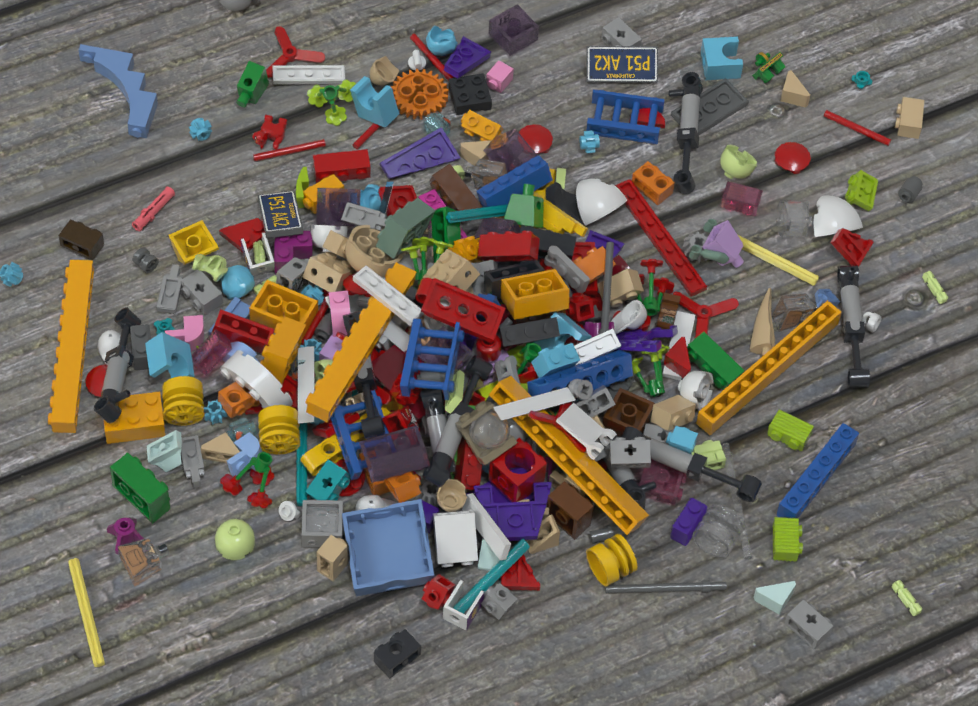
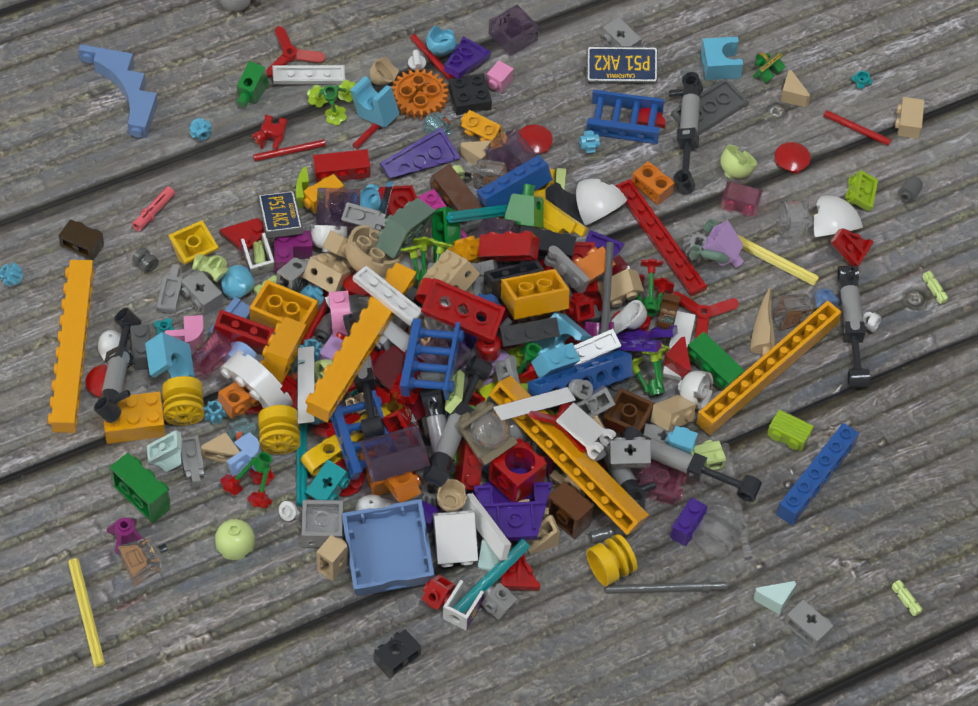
lime brick [773,517,803,562] -> none

